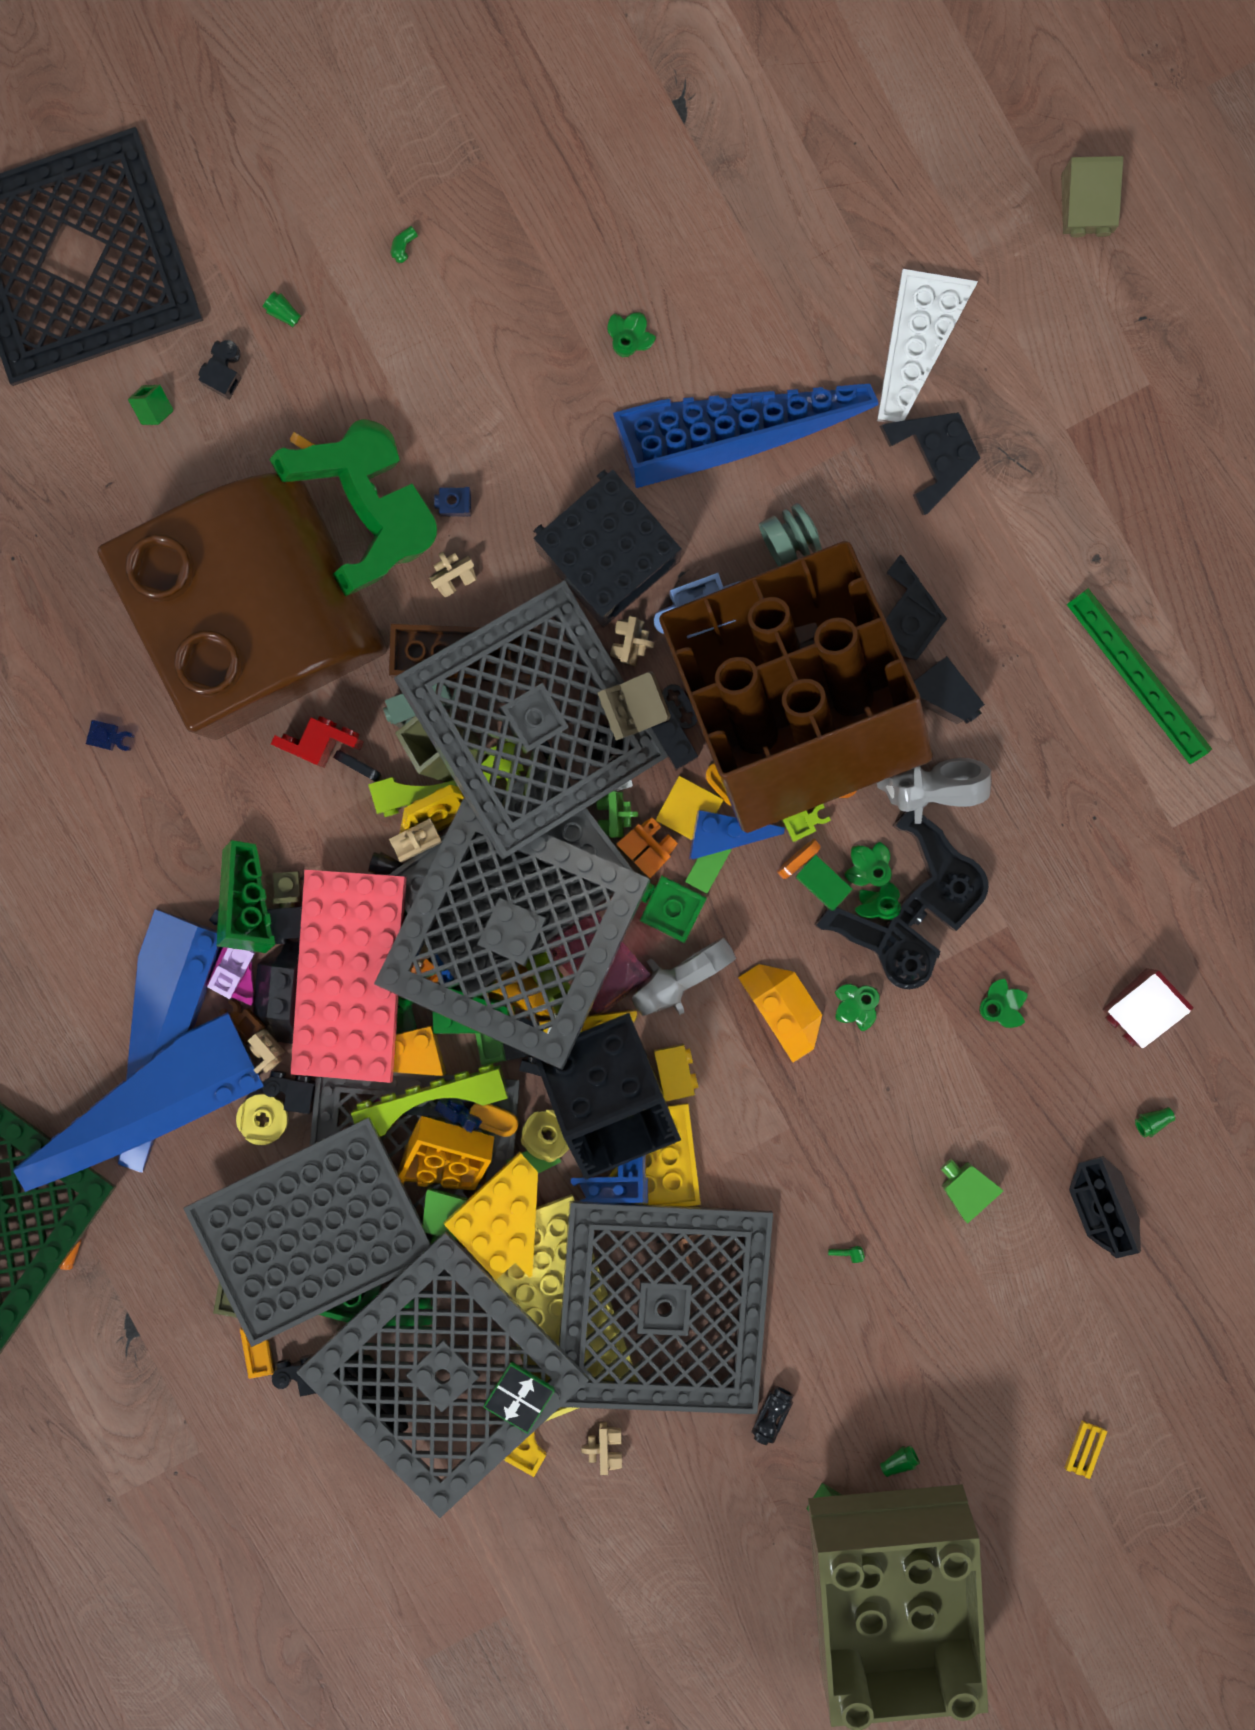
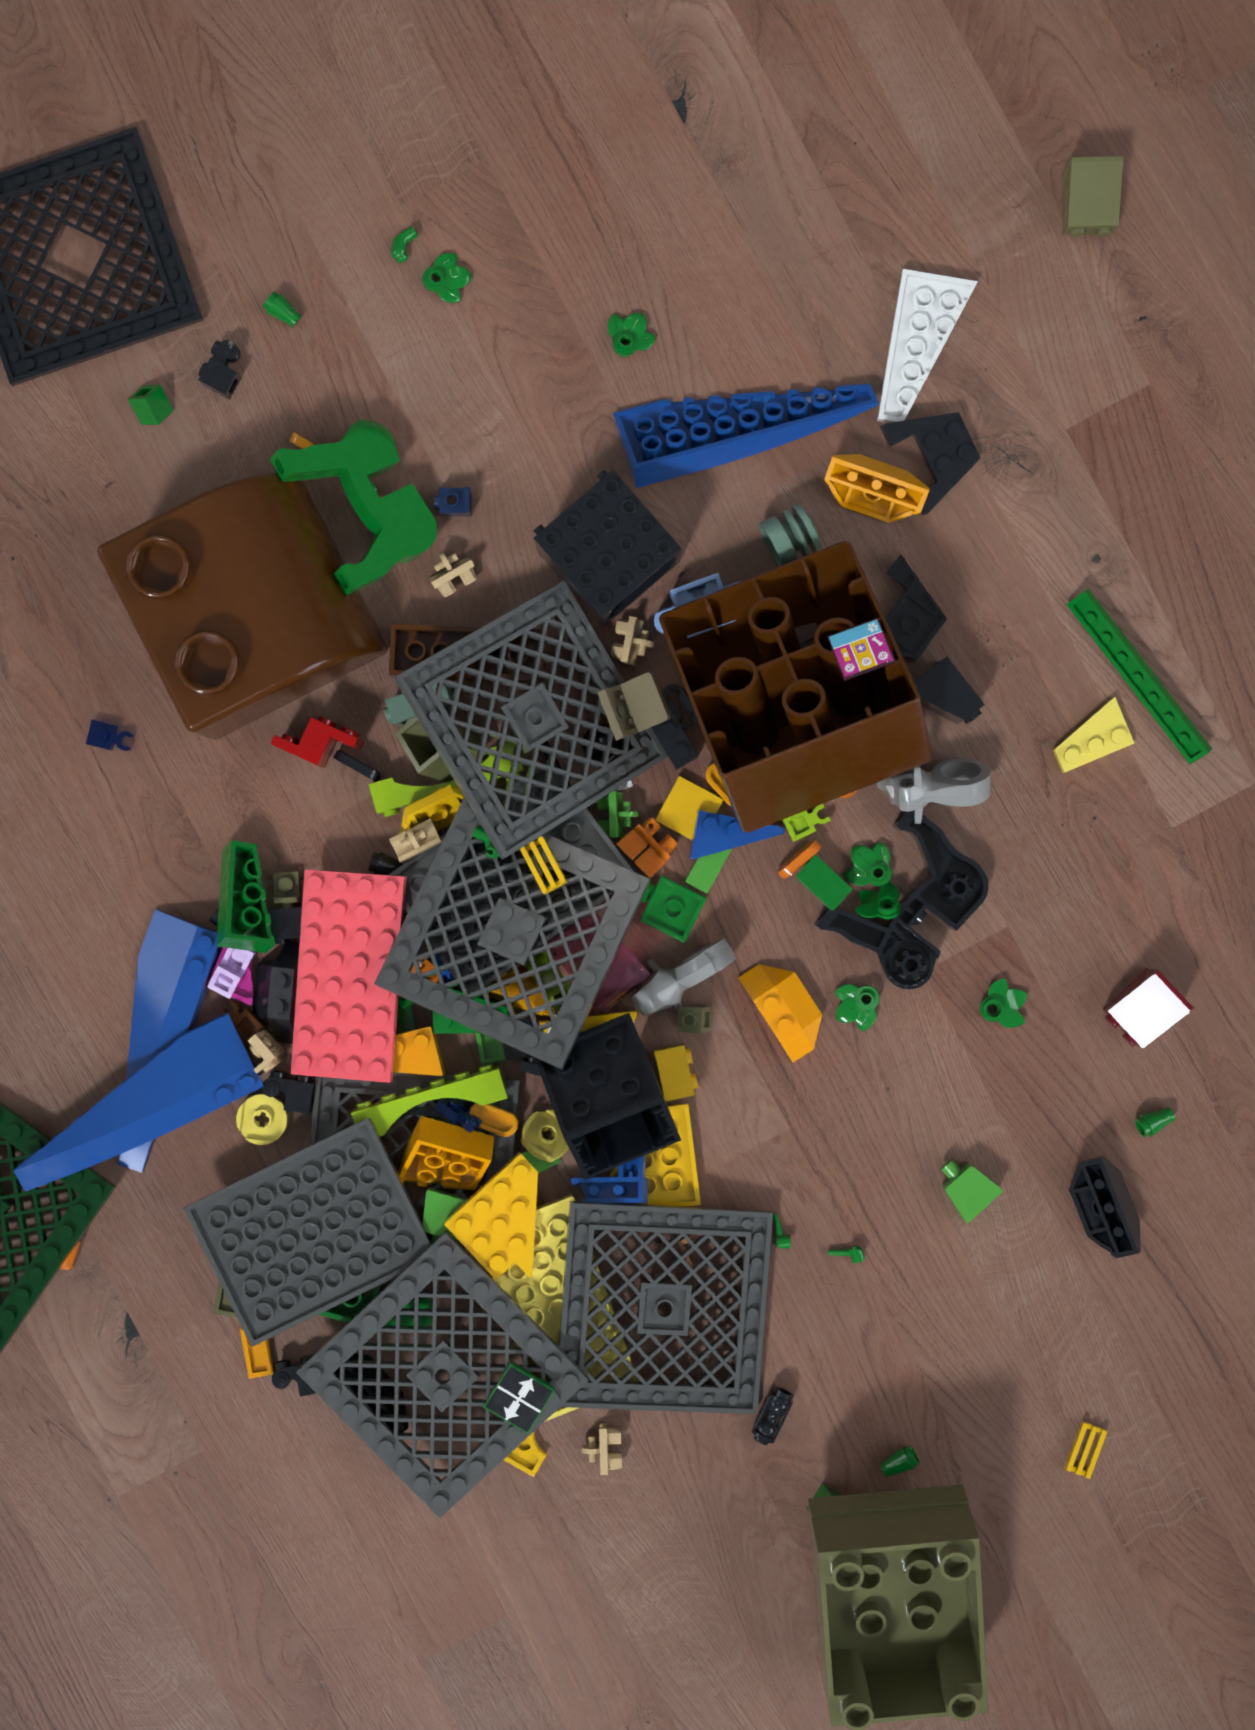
none -> green plate [422,253,473,303]
none -> green arm [472,825,499,859]
none -> yellow tile [520,836,568,895]
none -> olive bracket [678,1006,712,1033]
none -> green hand [773,1214,791,1249]
none -> light orange wedge [824,454,930,523]
none -> piece [827,618,895,681]
none -> light yellow wing [1053,697,1134,773]

